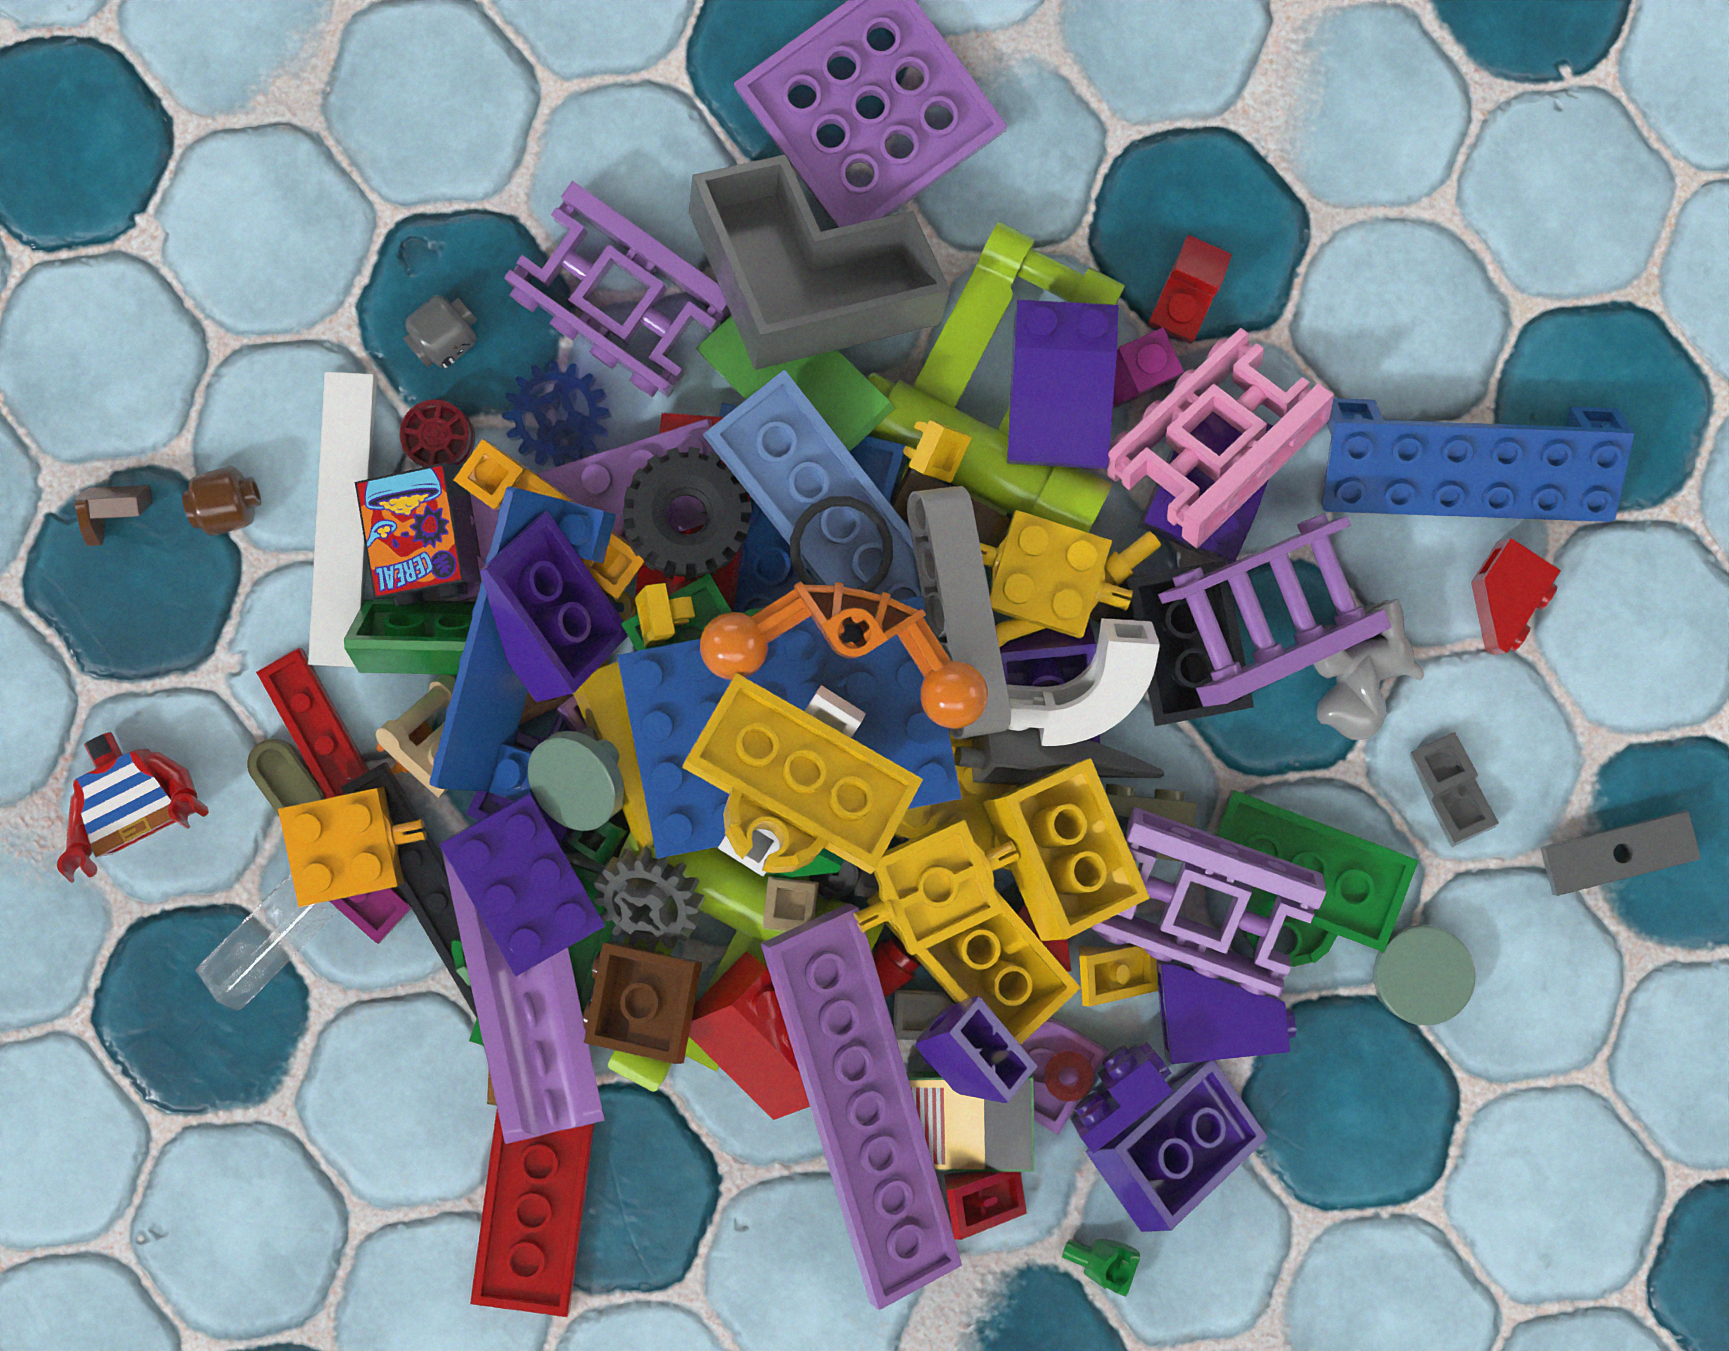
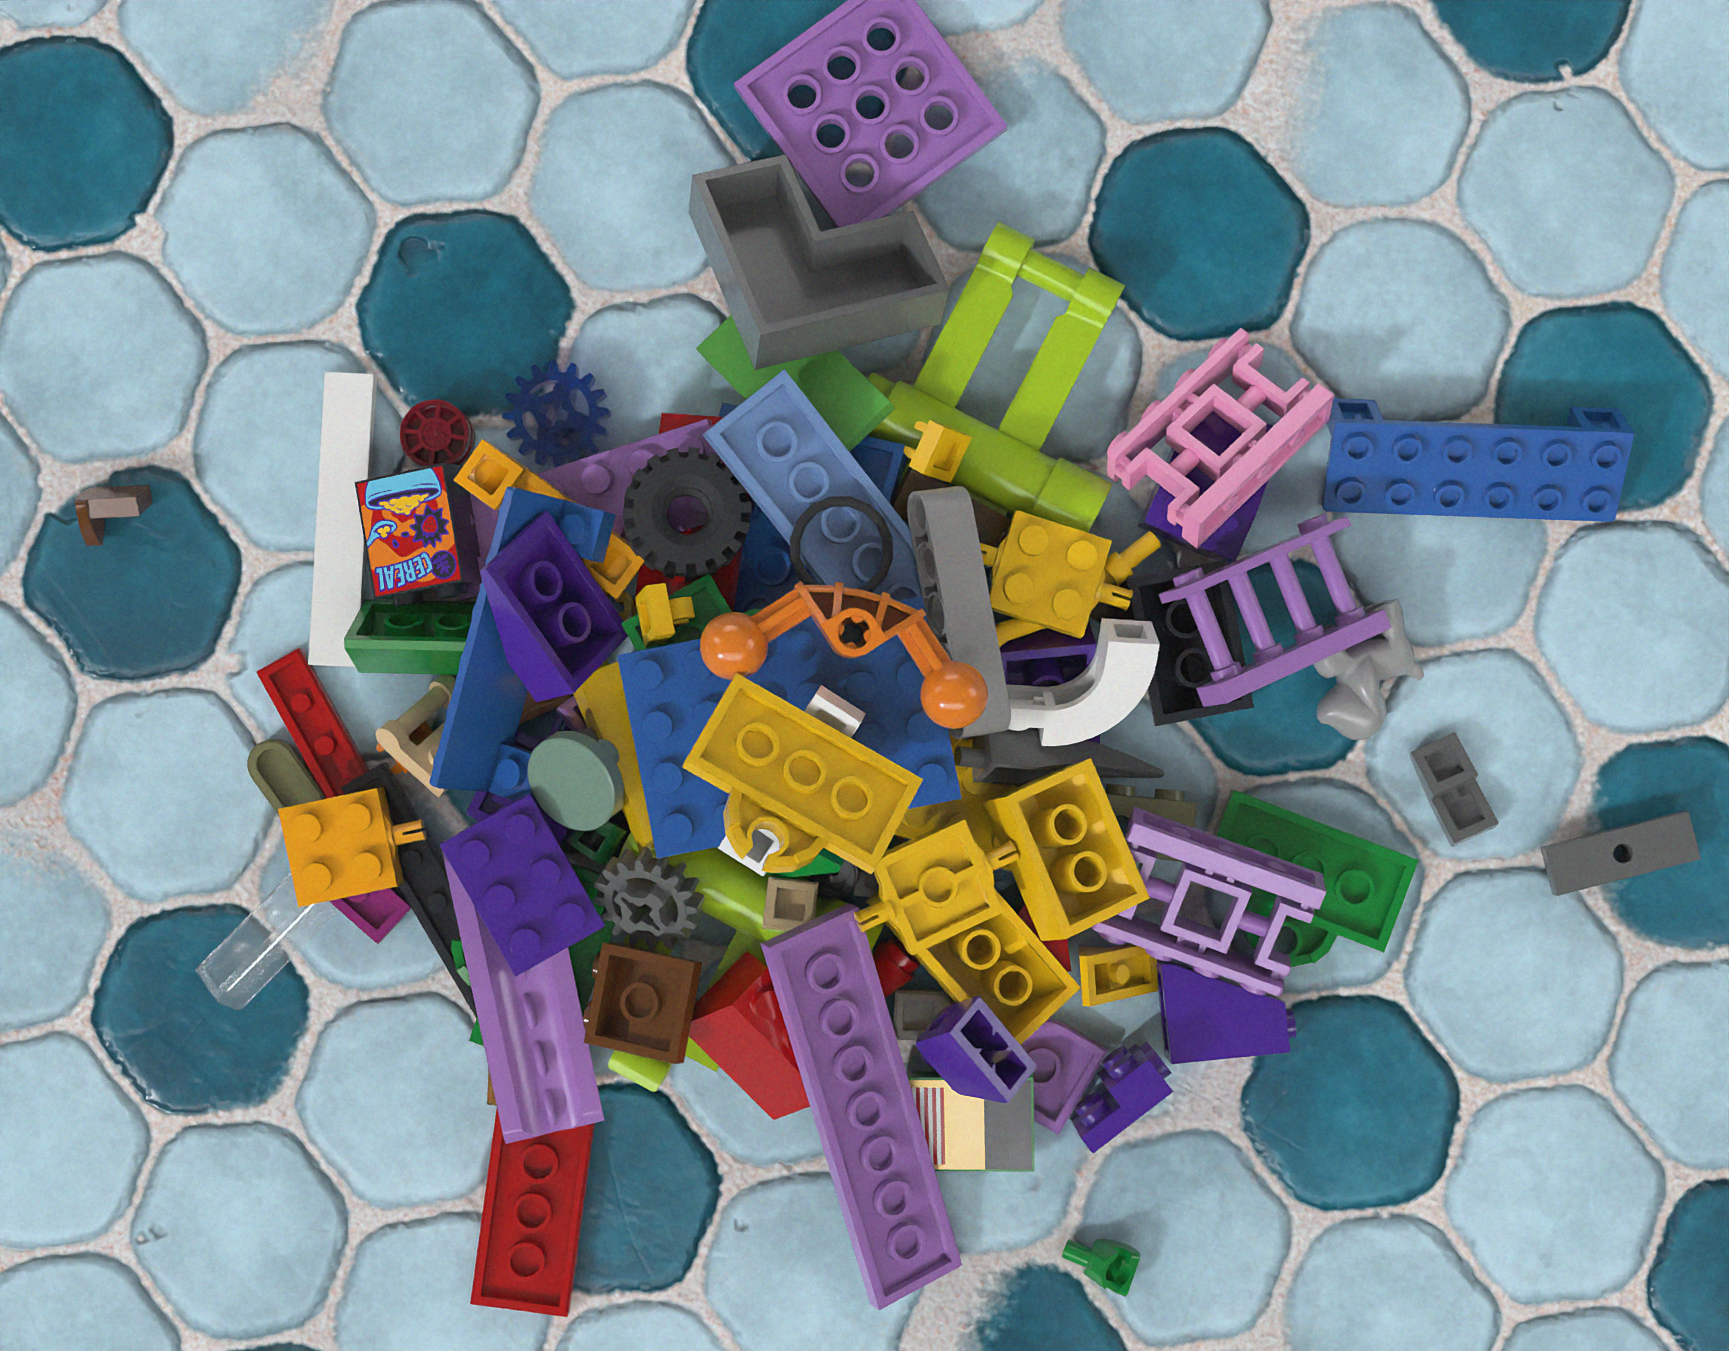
torso [57,732,209,883] -> none
reddish brown head [182,466,262,536] -> none
dark grey head [403,295,477,368] -> none
medium lavender fence [504,181,730,398] -> none
red slope [944,1171,1027,1240] -> none
dark purple slope [1007,300,1119,469] -> none
clear red plate [1044,1051,1094,1102] -> none
dark purple slope [1085,1060,1268,1232] -> none
magenta arch [1113,327,1184,409] -> none
red slope [1147,235,1232,344] -> none
sand green tile [1373,925,1476,1025] -> none
red slope [1471,538,1561,655] -> none

